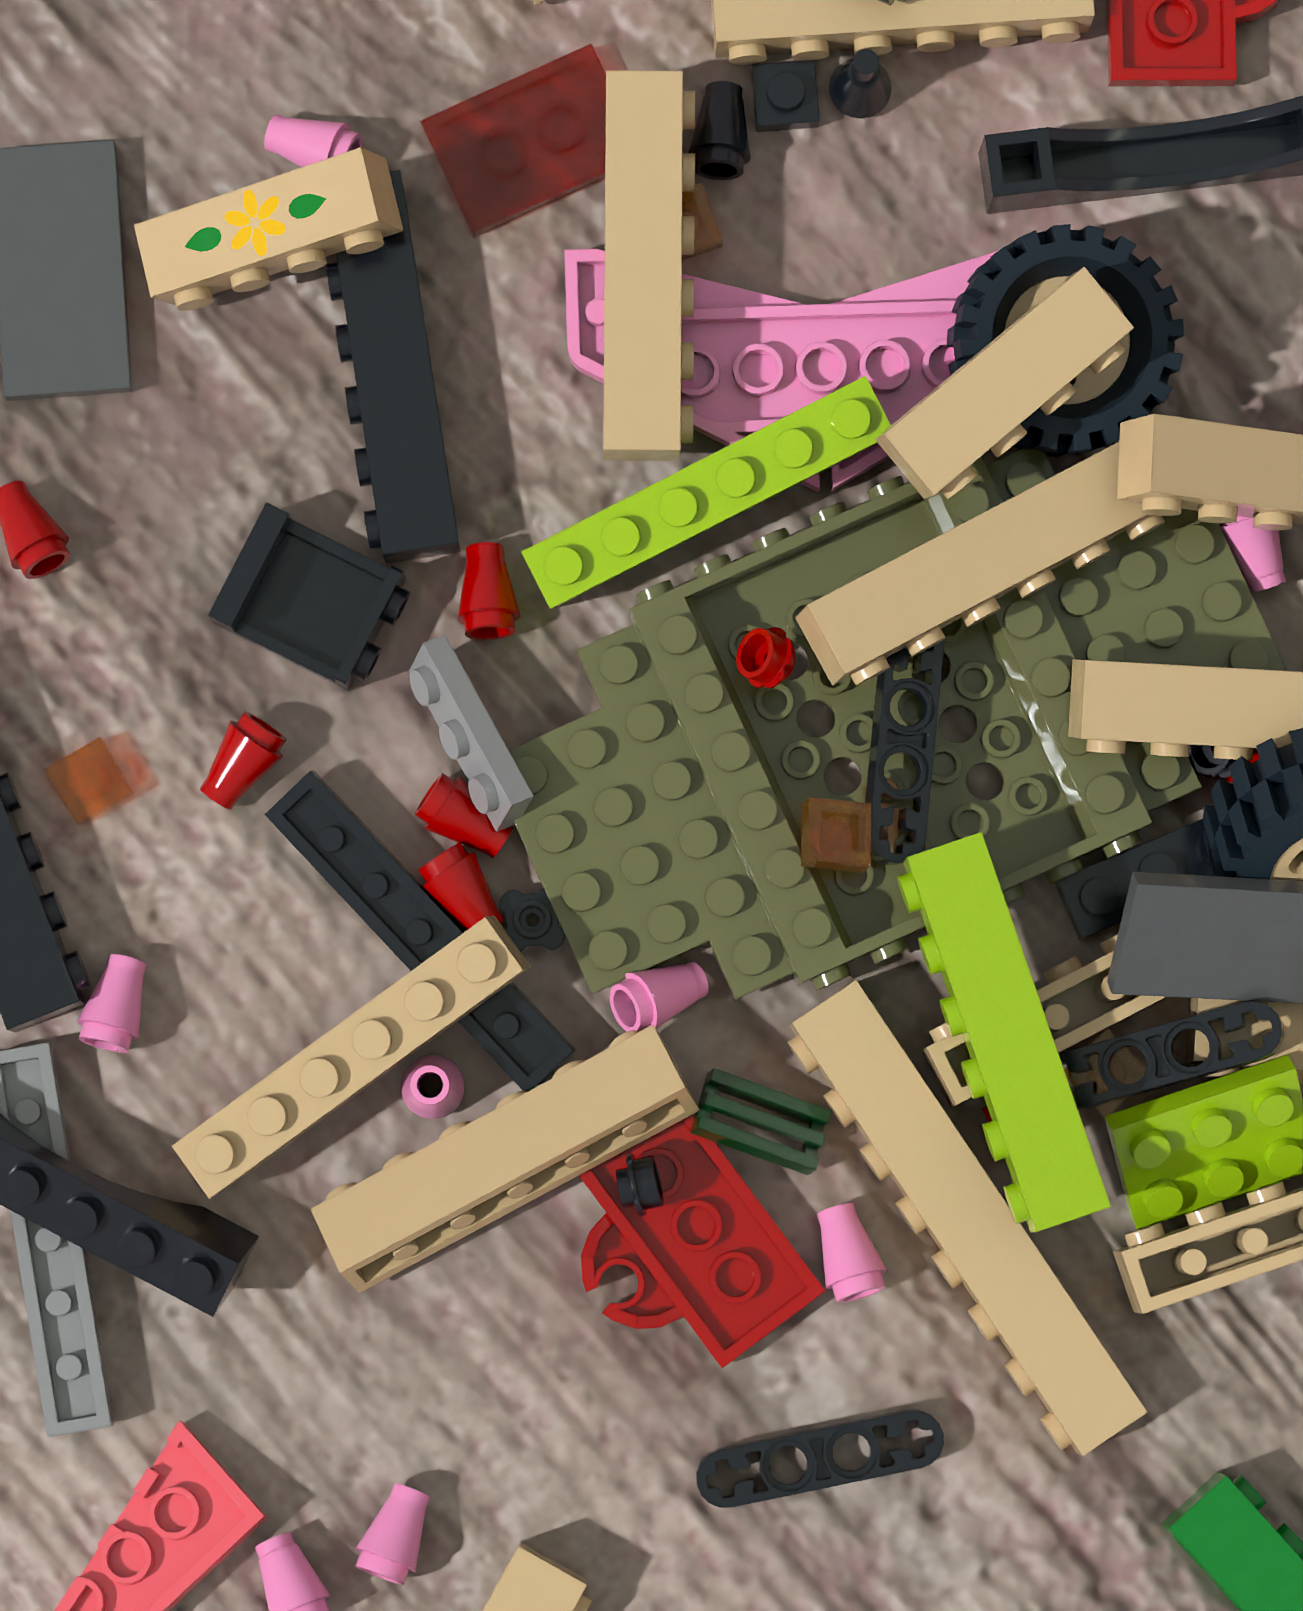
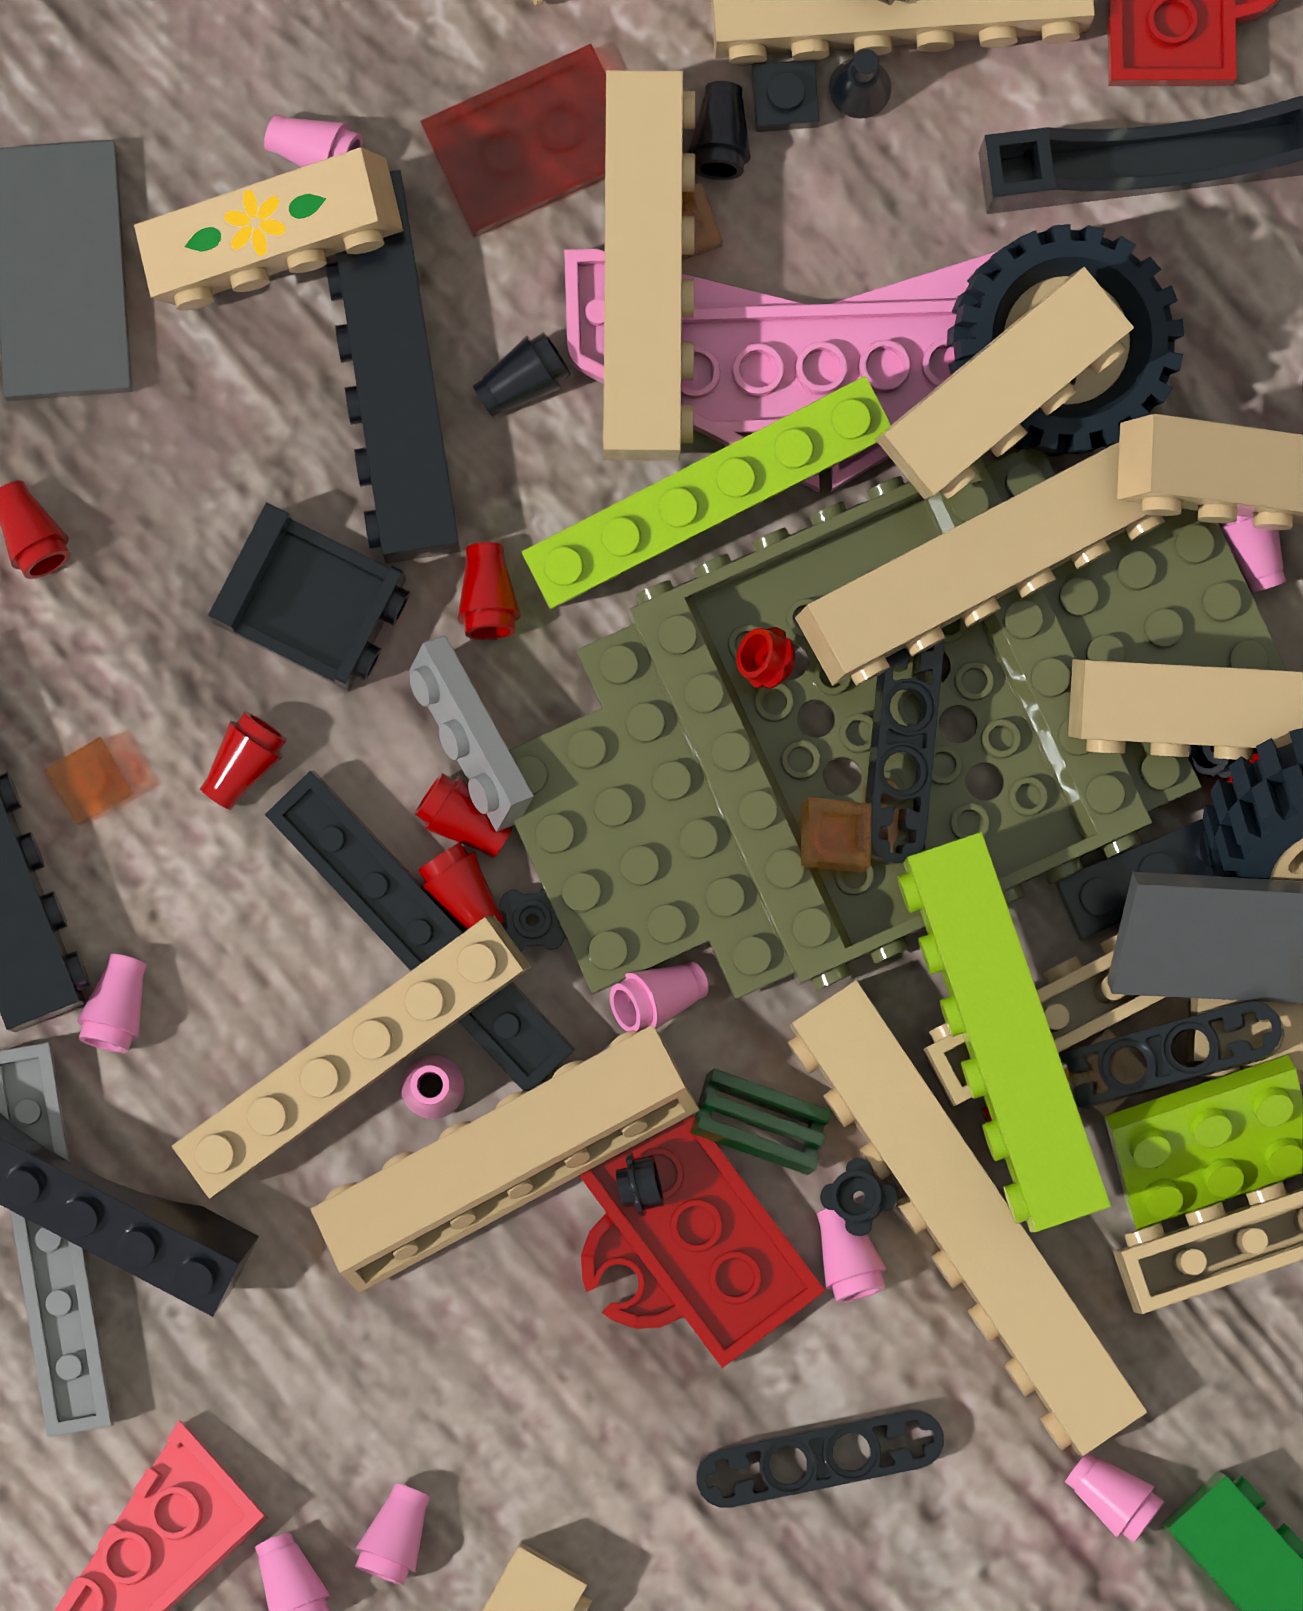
none -> black cone [473,332,571,417]
none -> black plate [820,1158,898,1236]
none -> bright pink cone [1065,1452,1165,1543]

